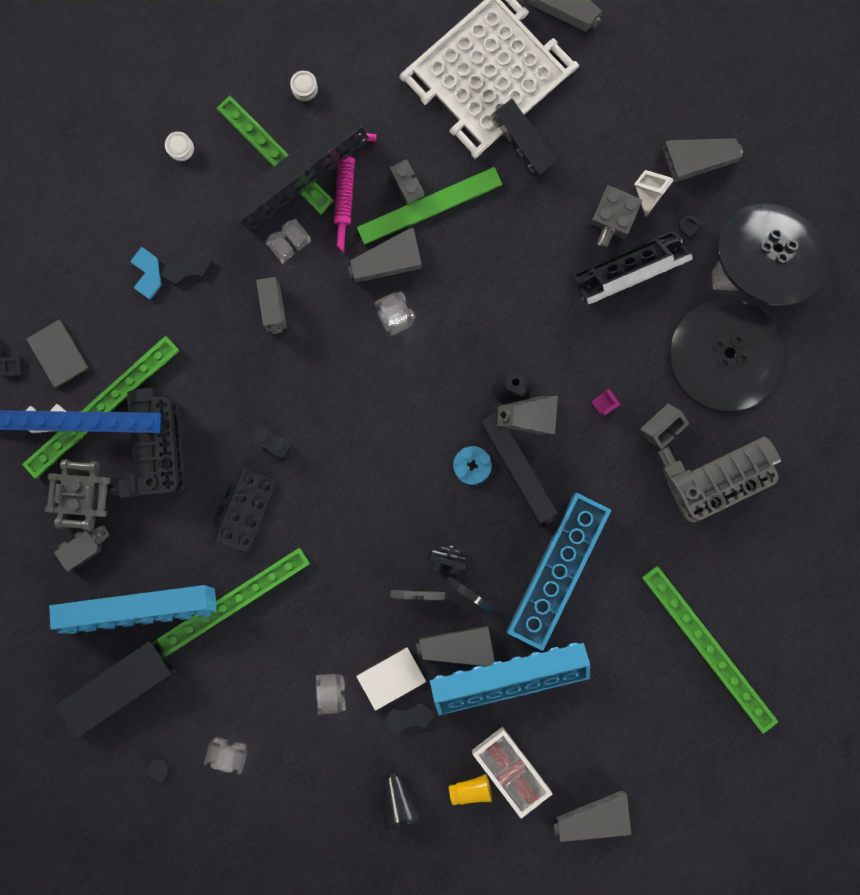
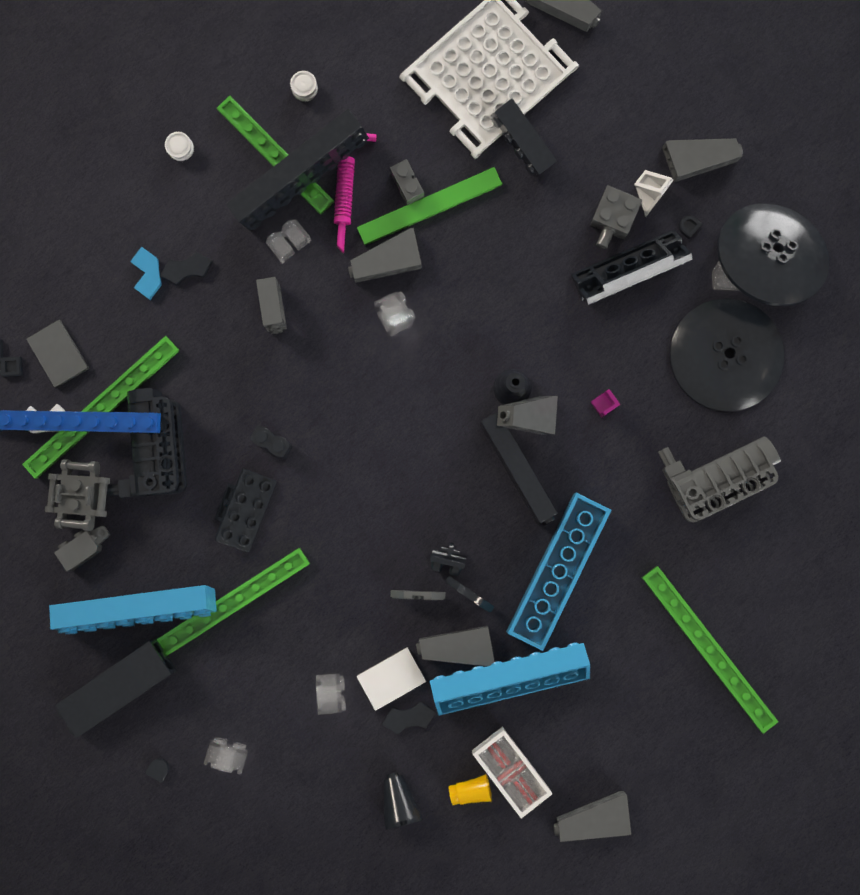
dark azure plate [453,446,492,485] -> none
dark grey piece [640,404,689,450] -> none

